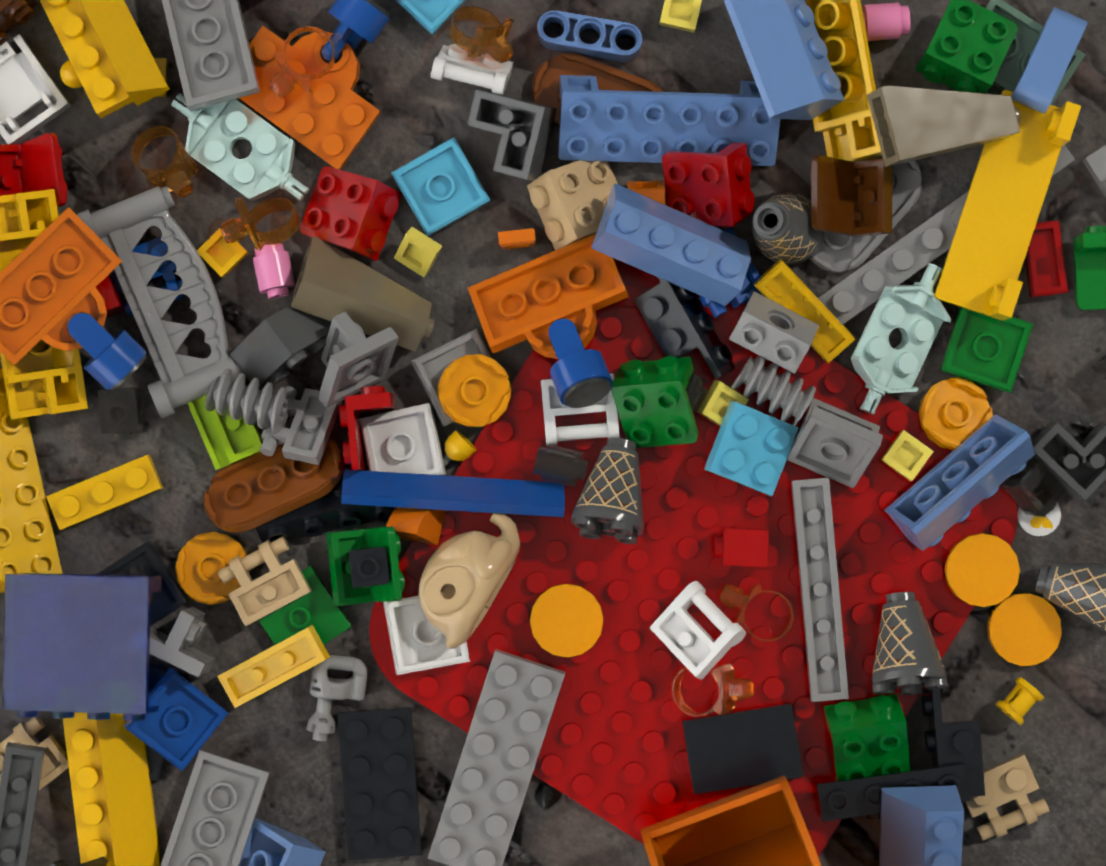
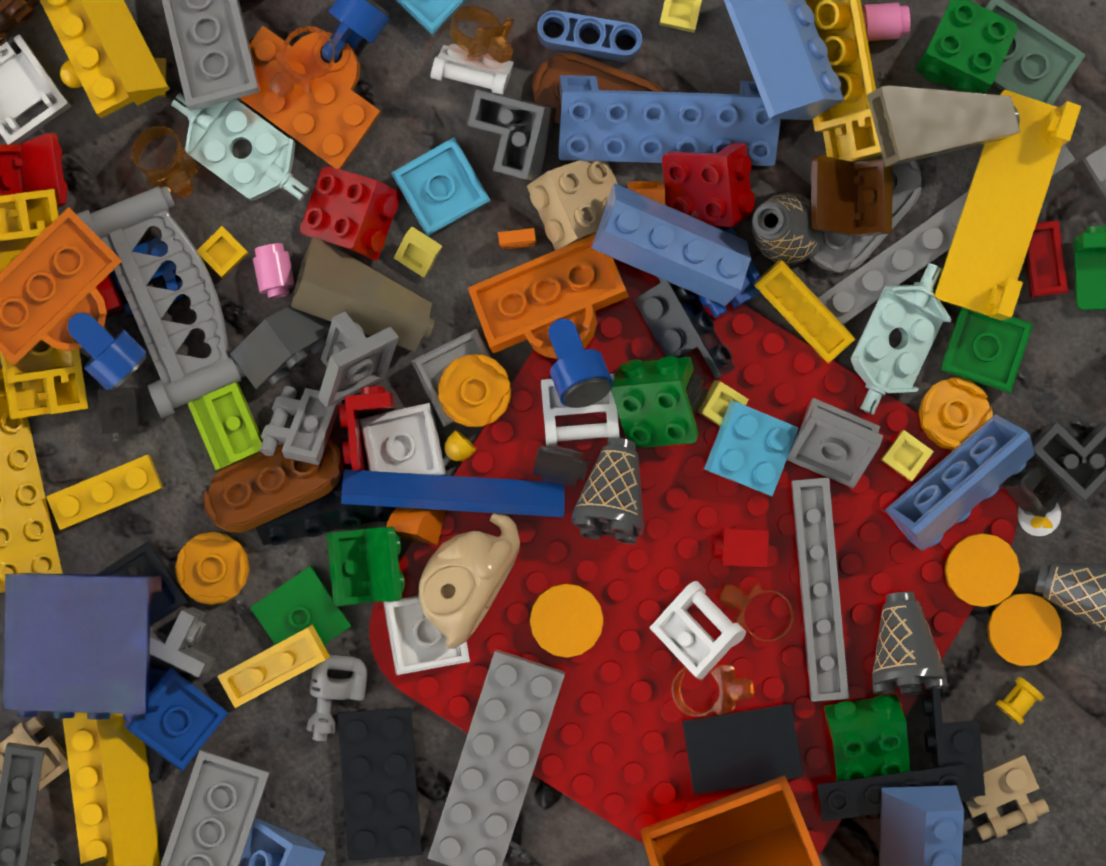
light grey piece [205,368,288,434] -> none
tan plate [218,536,312,626] -> none
clear orange piece [219,197,300,251] -> none
black bracket [348,547,390,588] -> none
light grey brick [729,291,819,374] -> none
light grey piece [731,355,816,427] -> none
medium blue beam [1011,6,1088,114] -> none

